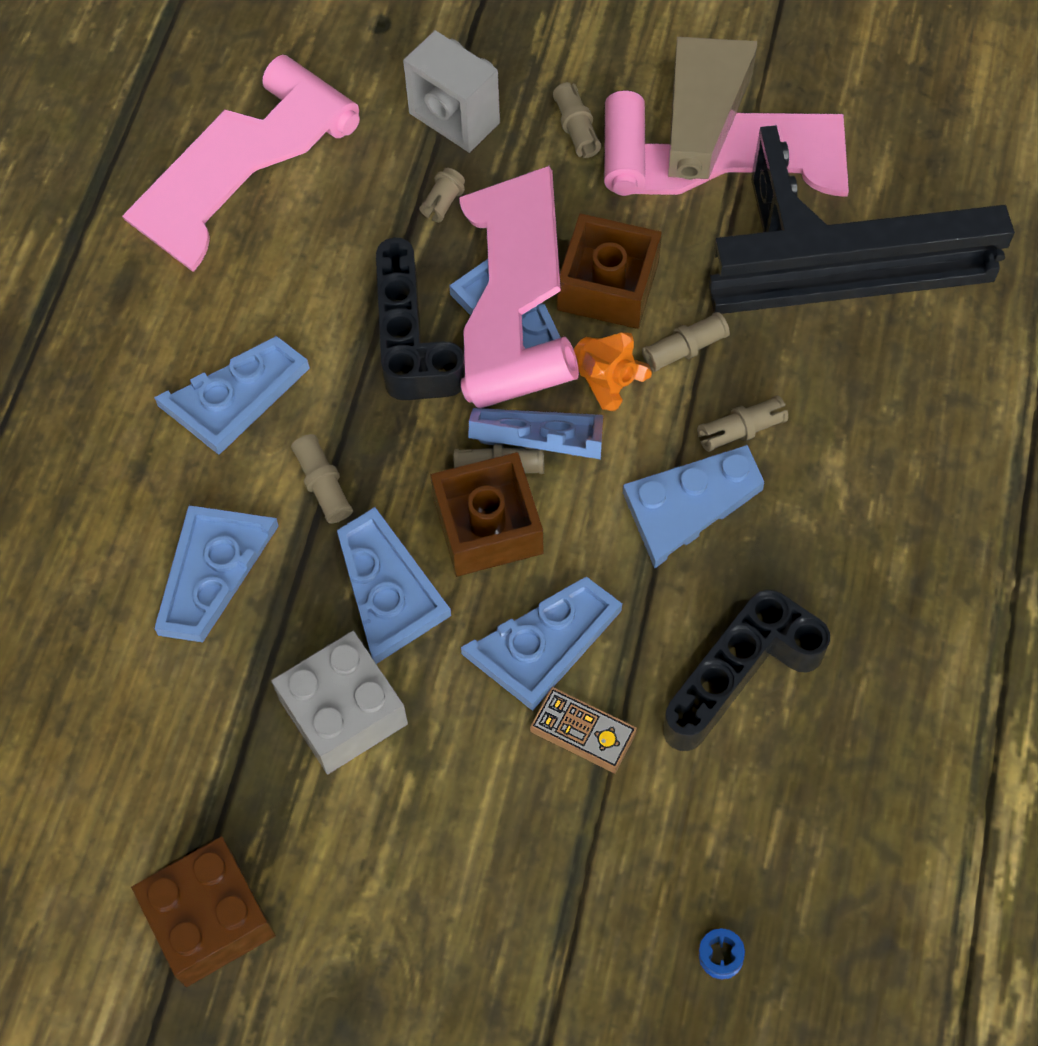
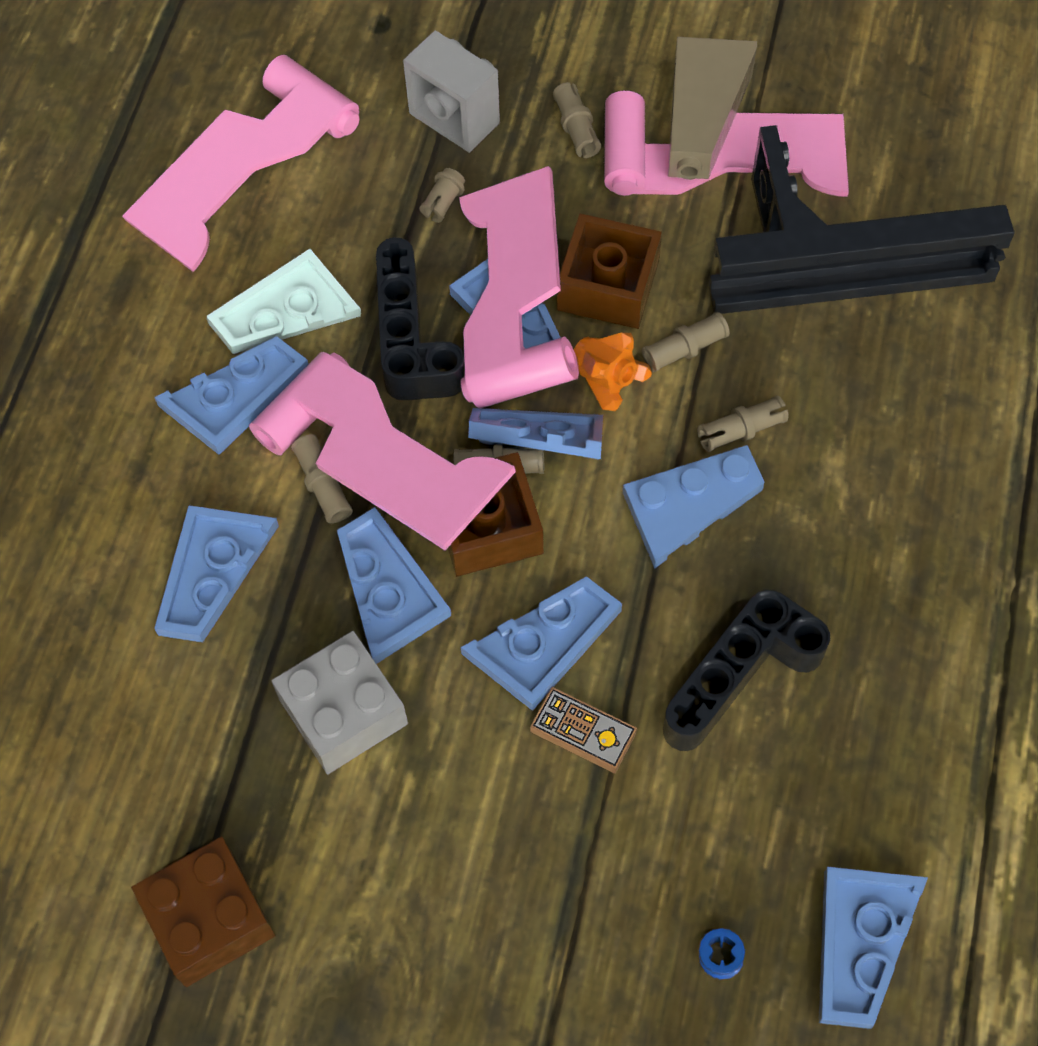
none -> light aqua wing [207,249,361,354]
none -> bright pink door [249,352,516,550]
none -> medium blue wing [819,867,928,1029]

